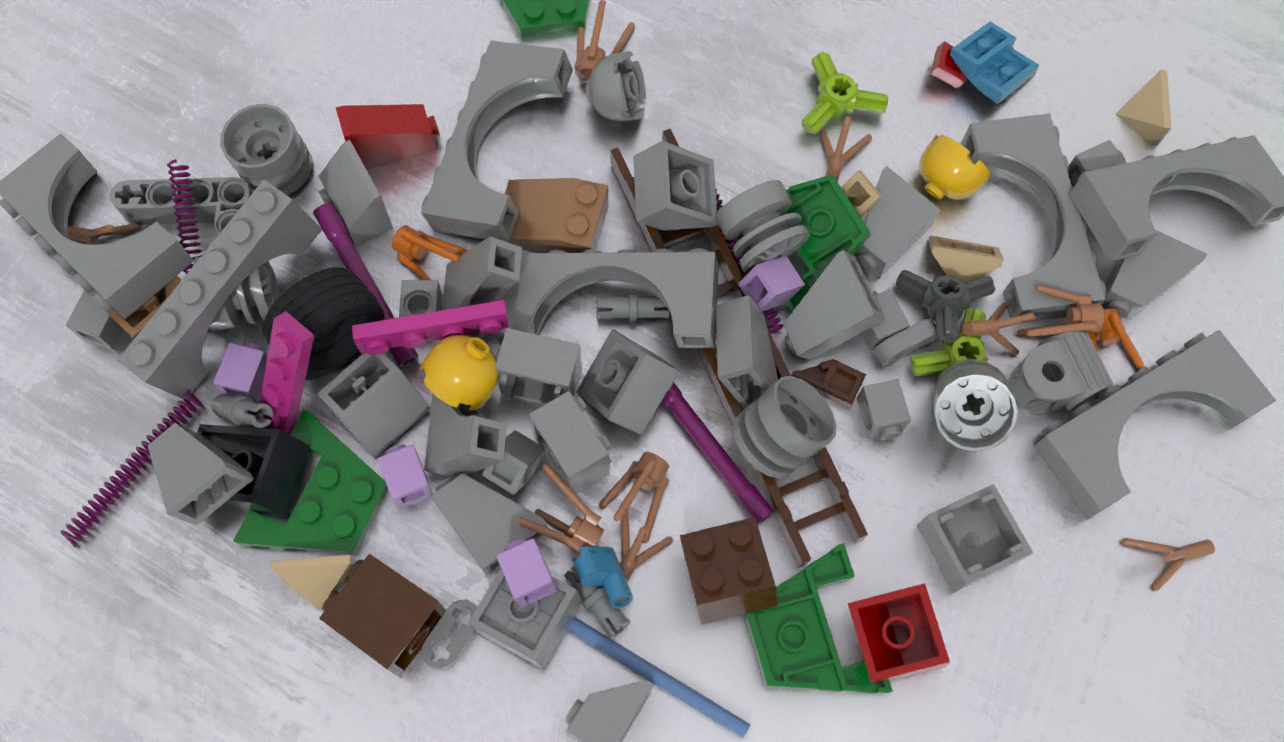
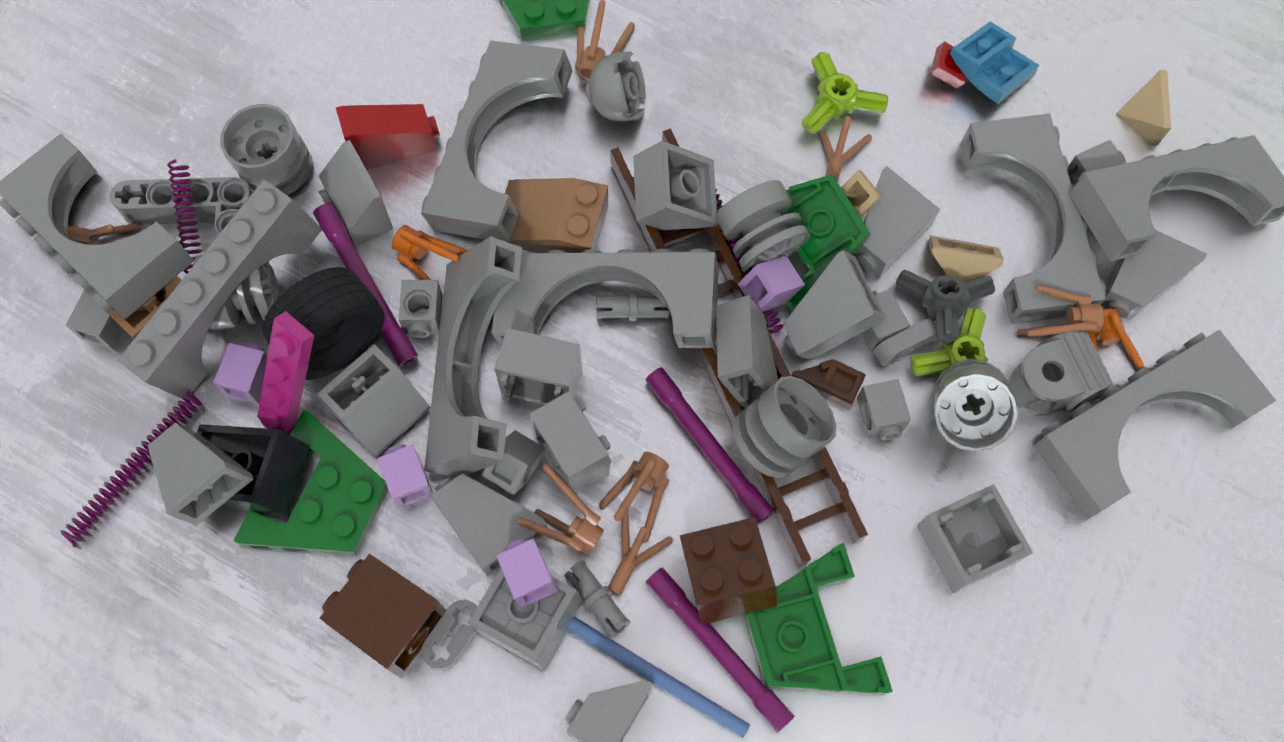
light grey pin [211,394,273,428] -> none
tan slope [271,555,357,611] -> none
dark pink plate [352,300,509,355] -> none
yellow cylinder [420,335,499,410] -> none
dark azure piece [572,546,633,609] -> none
light grey slope [576,329,679,435] -> none
red slope [848,583,950,683] -> none
yellow cylinder [919,135,991,200] -> none
nougat plant [962,302,1035,356] -> none
nougat plant [1122,538,1215,591] -> none
none -> magenta piece [645,567,795,733]

